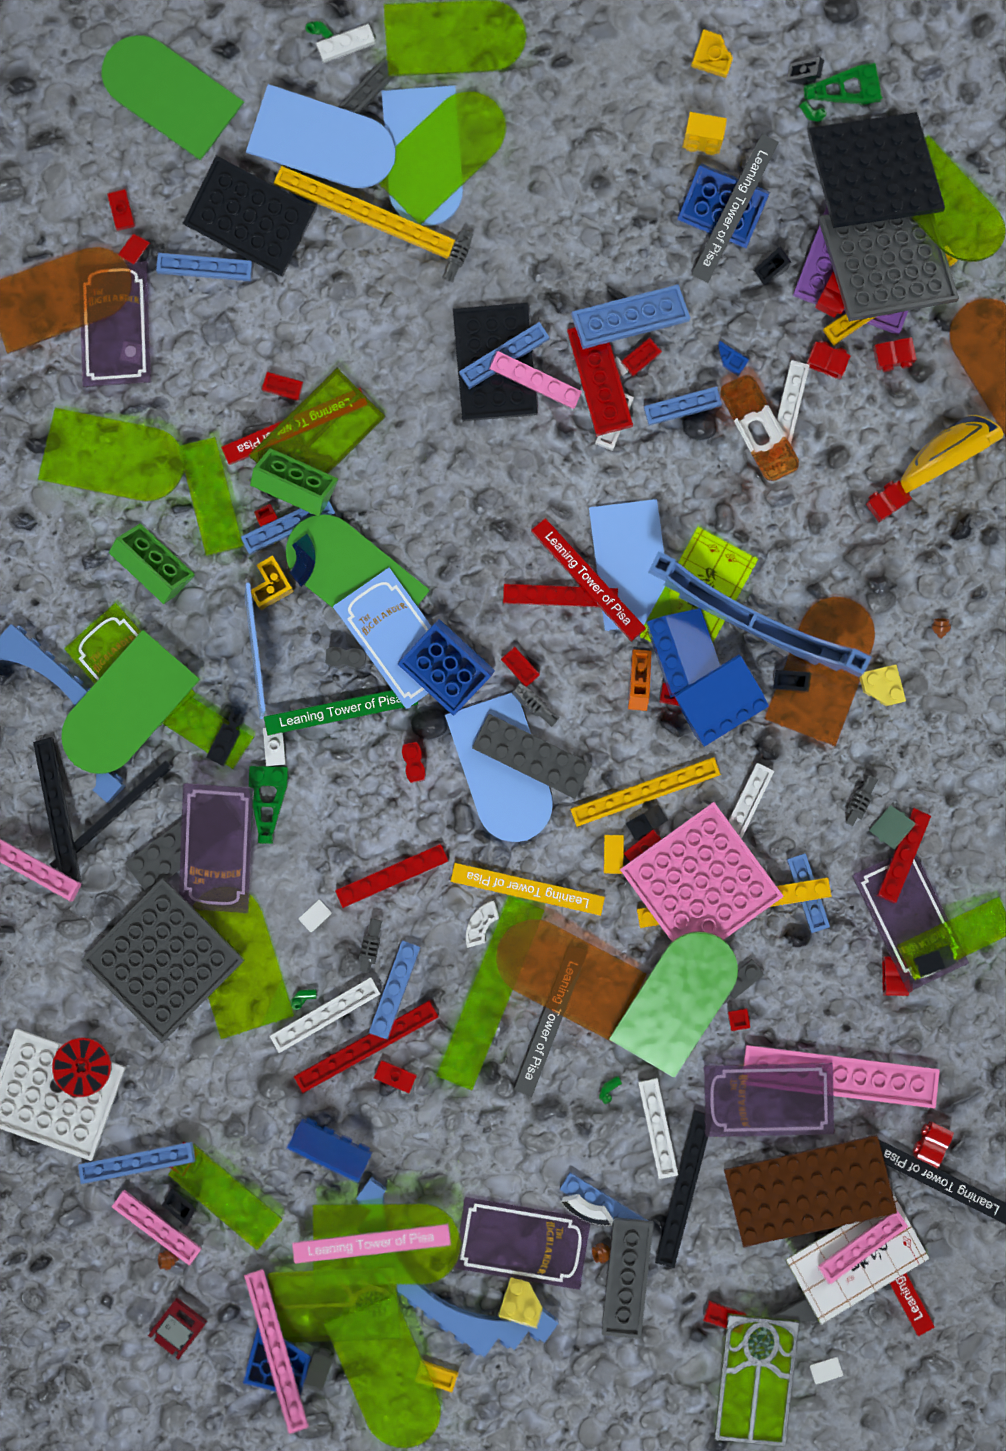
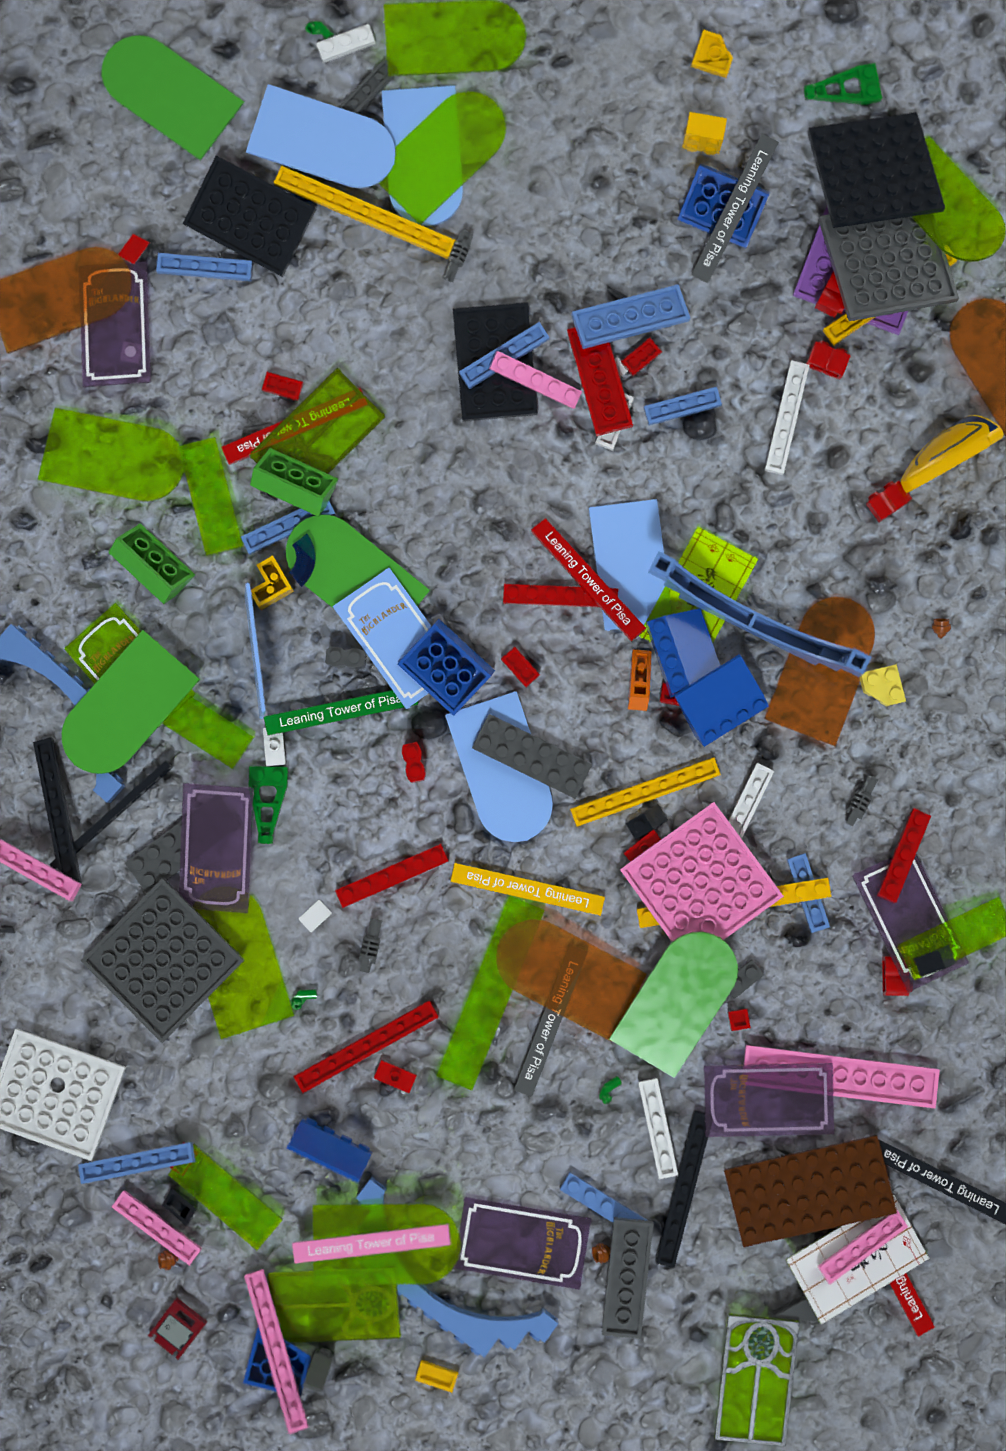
red piece [52,1038,111,1097] -> none
red plate [107,189,135,231] -> none
black plate [206,713,245,766] -> none
red plate [254,503,278,527] -> none
white plate [270,977,381,1053] -> none
clear neon green piece [324,1295,441,1448] -> none
medium blue plate [369,941,421,1039] -> none
white tile [466,900,499,948] -> none
light yellow plate [499,1277,543,1328] -> none
dark grey hinge [512,683,559,727] -> none
white tile [561,1194,613,1225] -> none
yellow tile [603,835,624,874] -> none
red plate [703,1301,747,1334] -> none
blue tile [718,341,750,377] -> none
clear orange piece [720,375,799,481] -> none
black slope [753,247,791,285] -> none
black slope [773,670,811,694] -> none
black slope [787,57,824,85] -> none
green arm [799,101,827,122] -> none
white sticker [810,1357,843,1384] -> none
sand green piece [869,805,915,849] -> none
red brick [873,338,917,372] -> none
red brick [913,1121,954,1168] -> none

